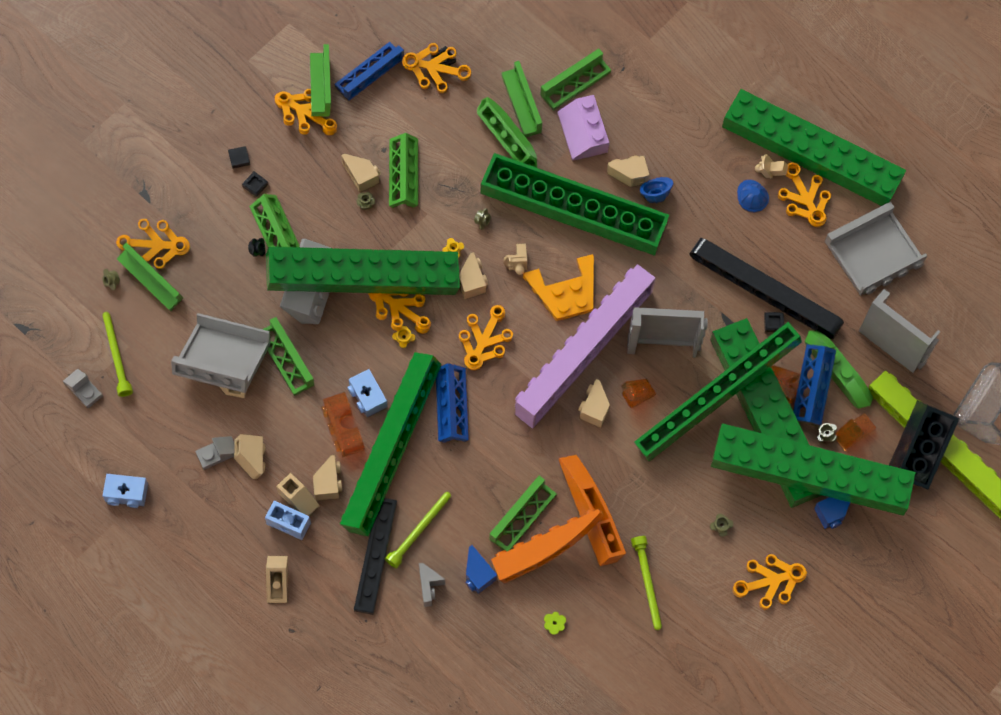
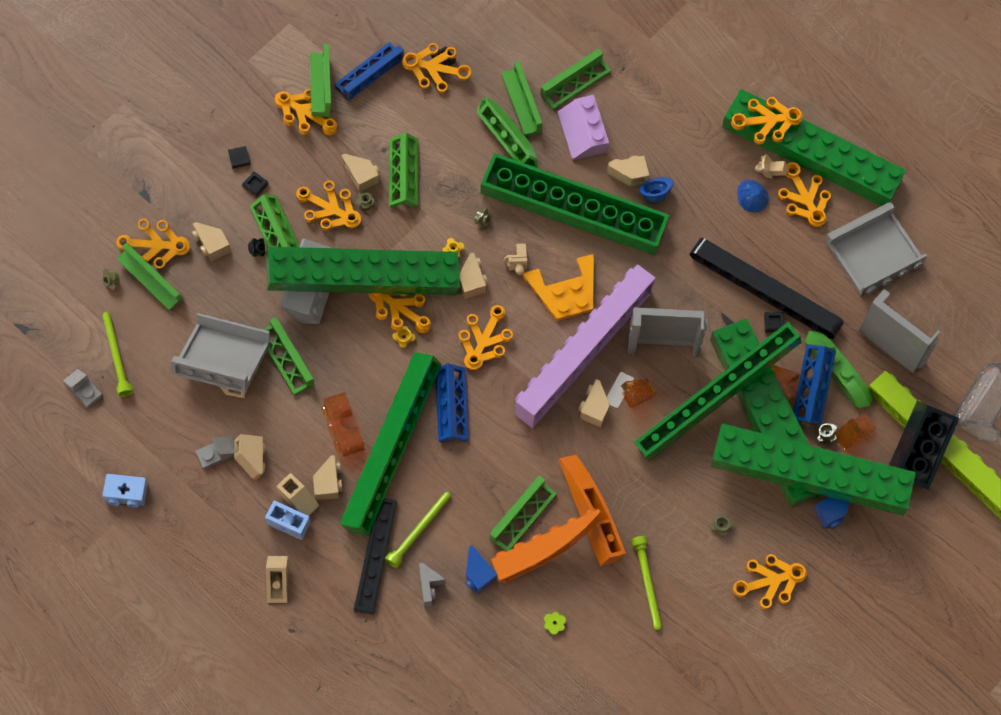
light blue brick [347,369,388,417] -> none
none -> tan slope [192,222,231,262]
none -> light orange plant [296,181,361,231]
none -> white sticker [607,372,634,408]
none -> light orange plant [731,97,803,145]

